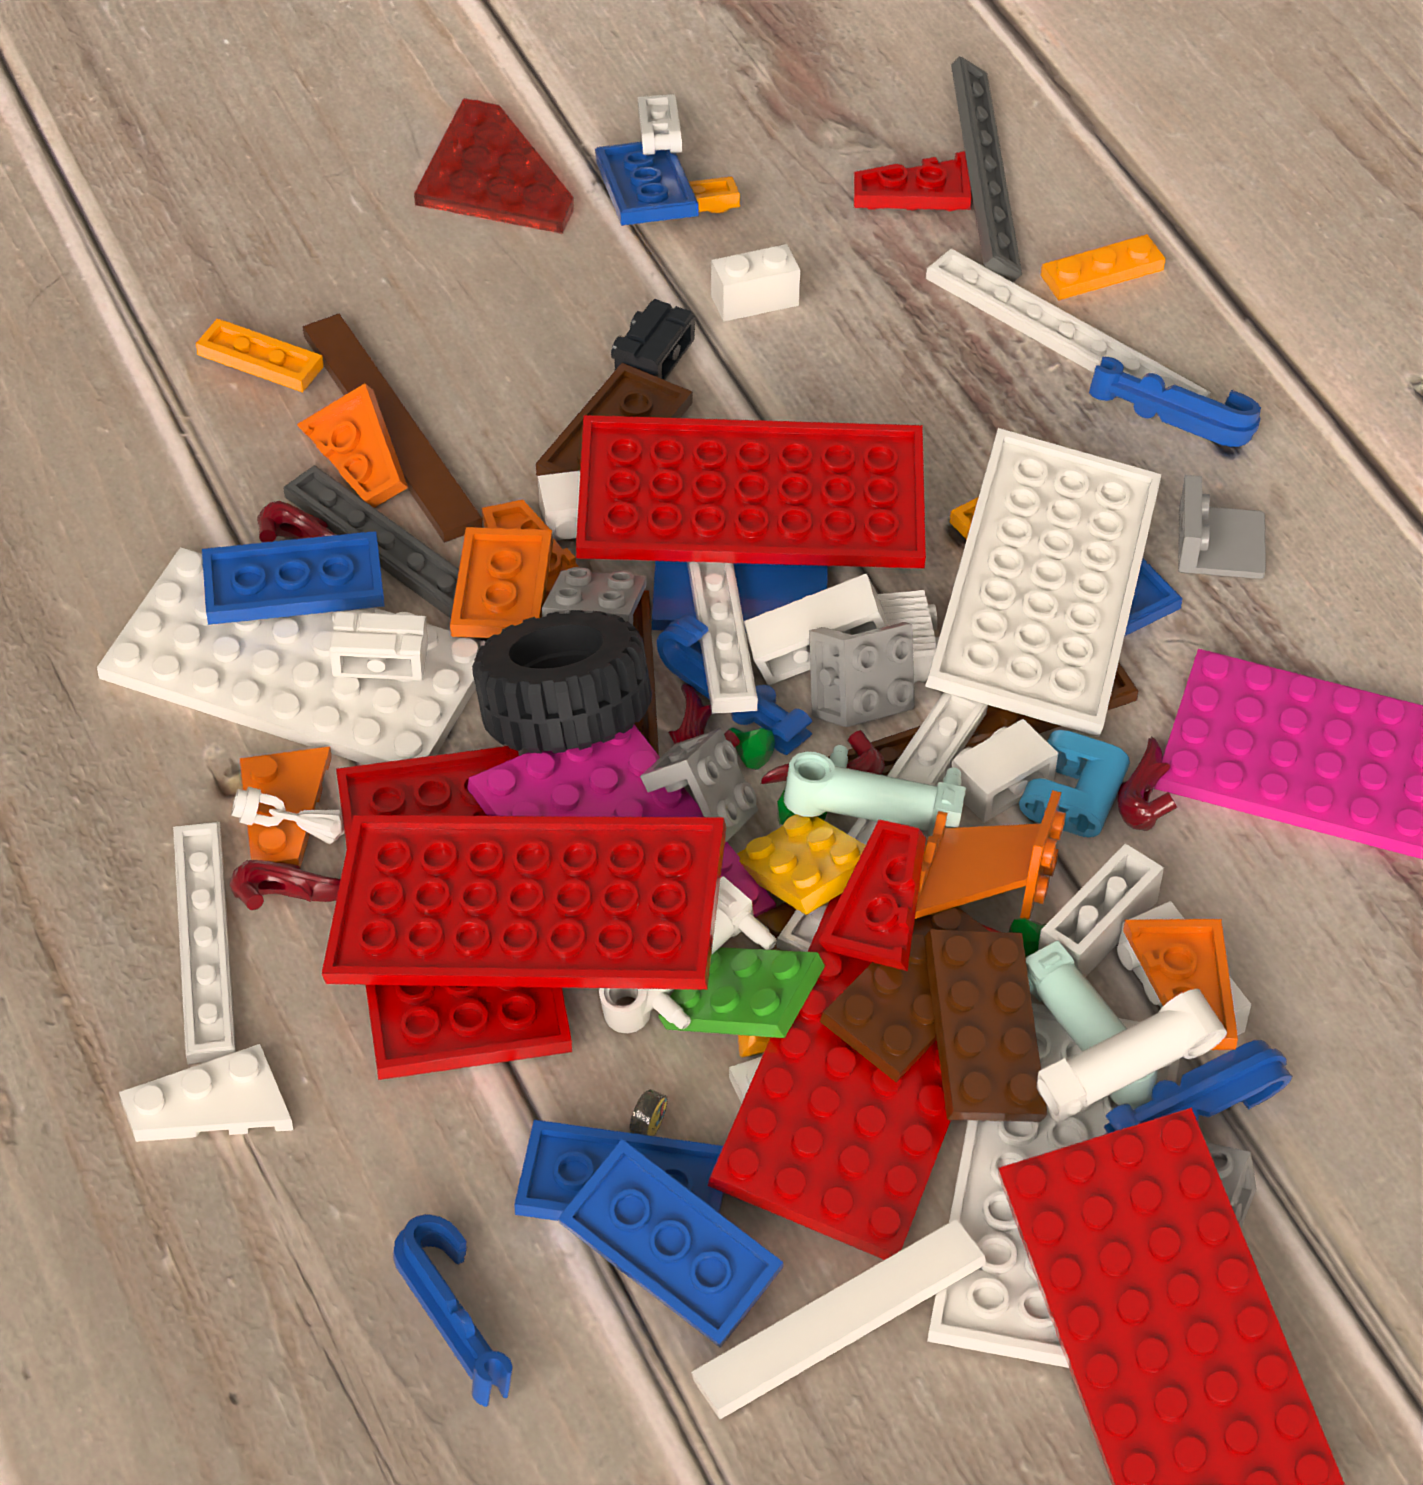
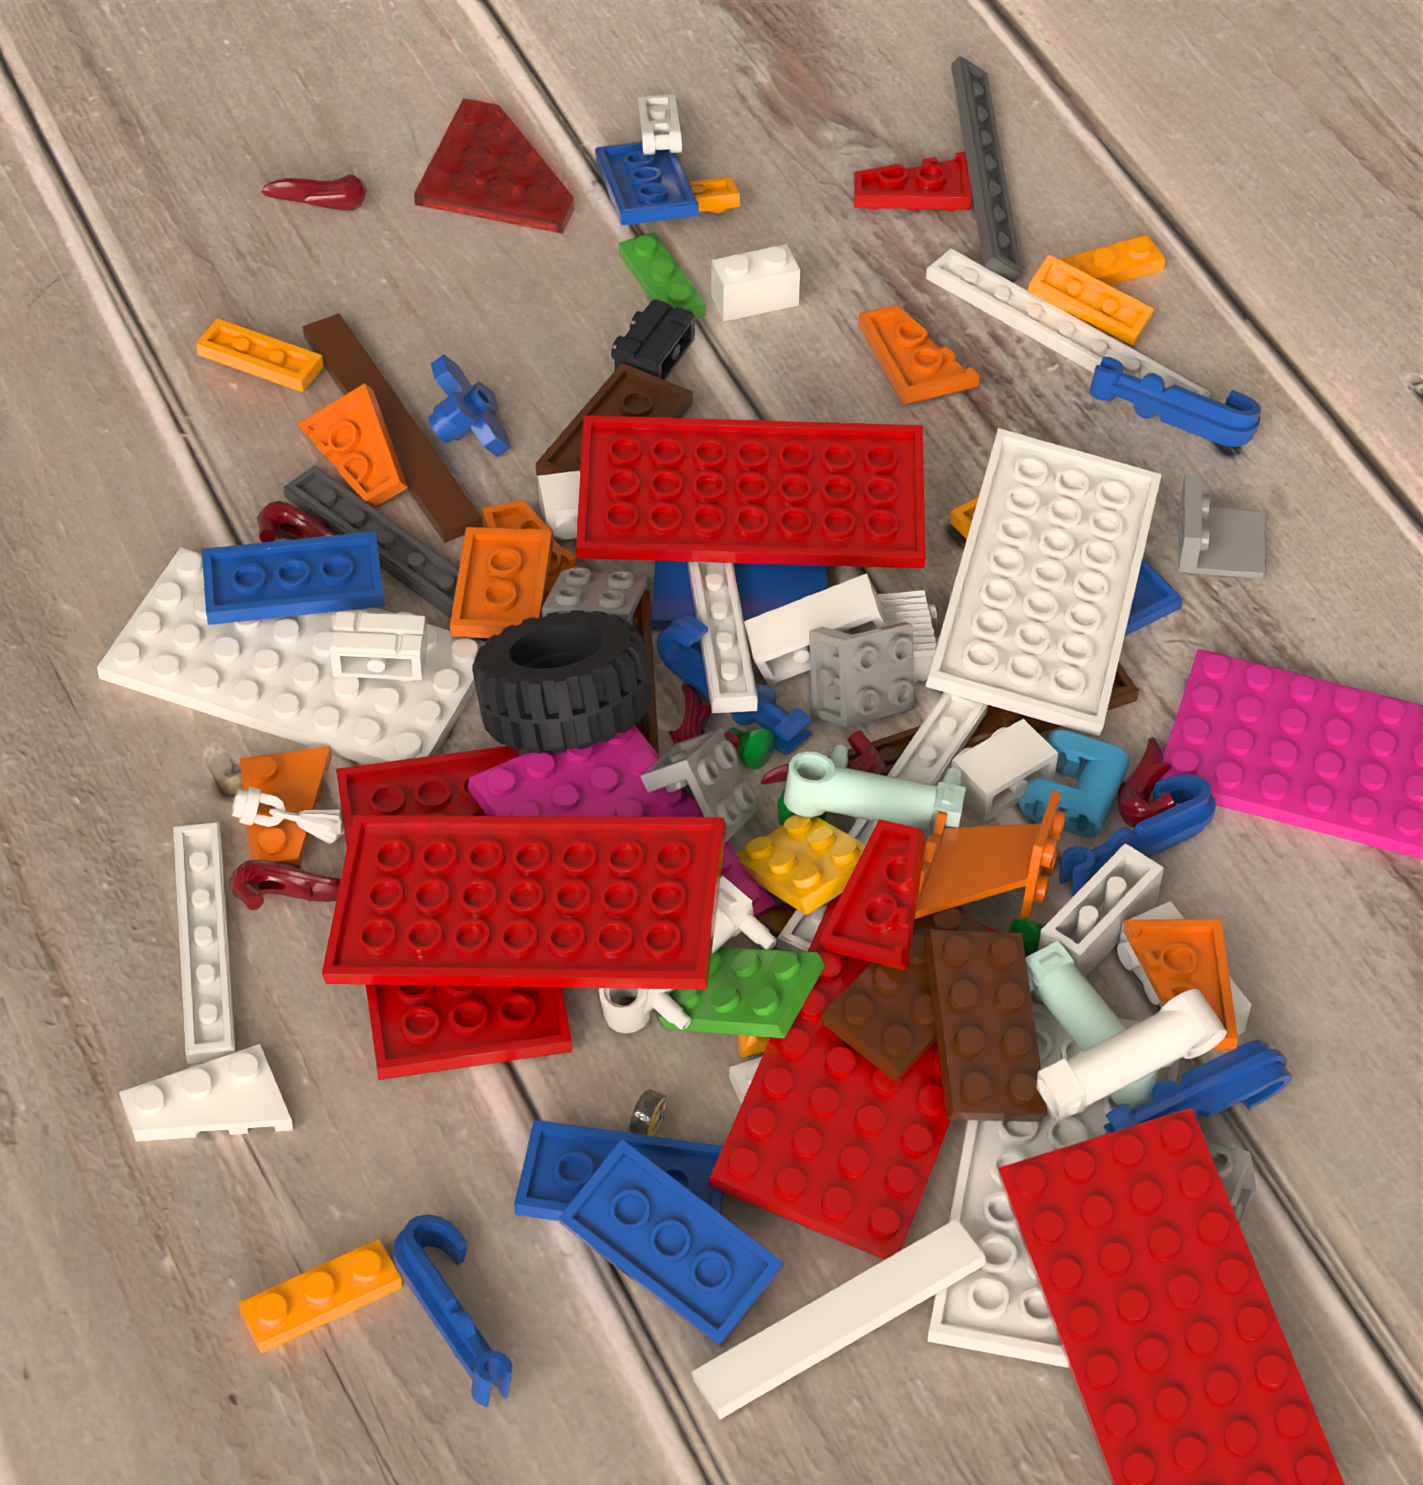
none -> light orange plate [238,1238,402,1353]
none -> dark red piece [261,174,367,211]
none -> blue plant [428,354,511,457]
none -> bright green plate [619,232,706,319]
none -> orange wing [858,305,980,405]
none -> light orange plate [1028,254,1154,346]
none -> blue piece [1059,774,1216,896]

